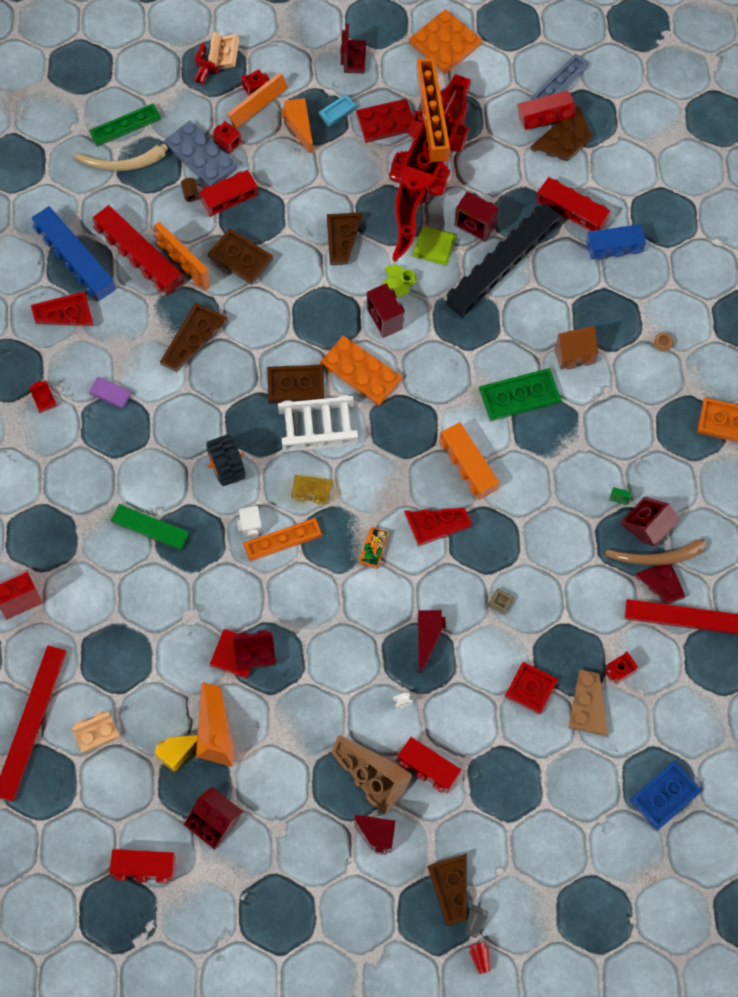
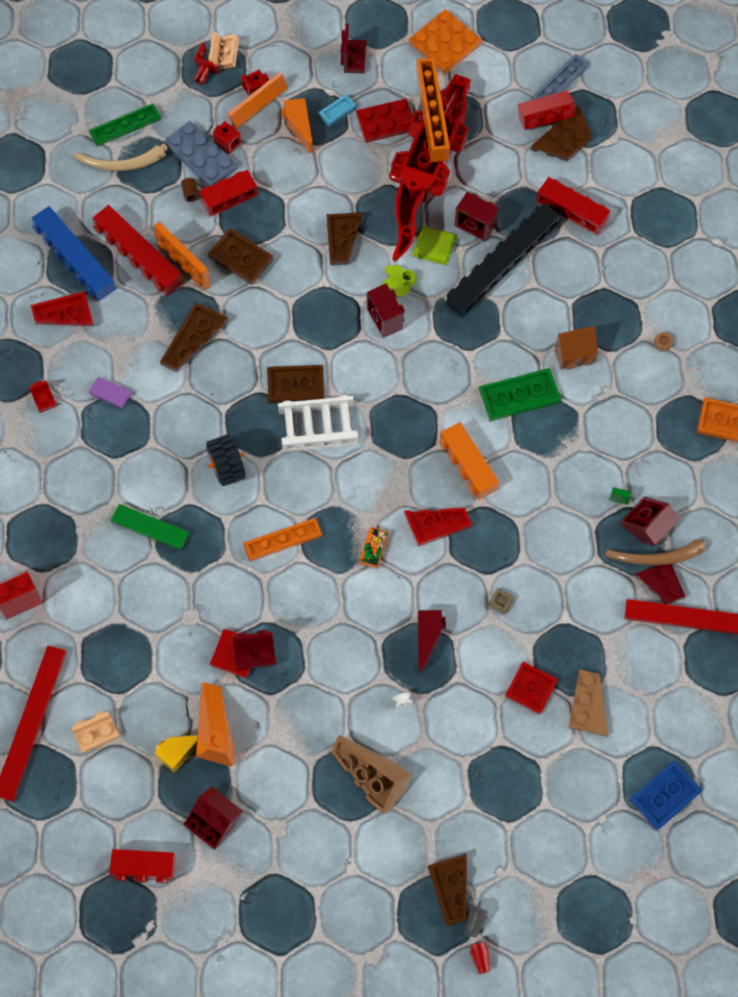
white brick [237,506,262,538] -> none
clear yellow bracket [291,475,333,505] -> none
orange plate [320,335,402,406] -> none
dark red slope [354,815,396,855] -> none
red brick [397,736,462,794] -> none
blue brick [586,224,646,260] -> none
red brick [605,651,638,685] -> none

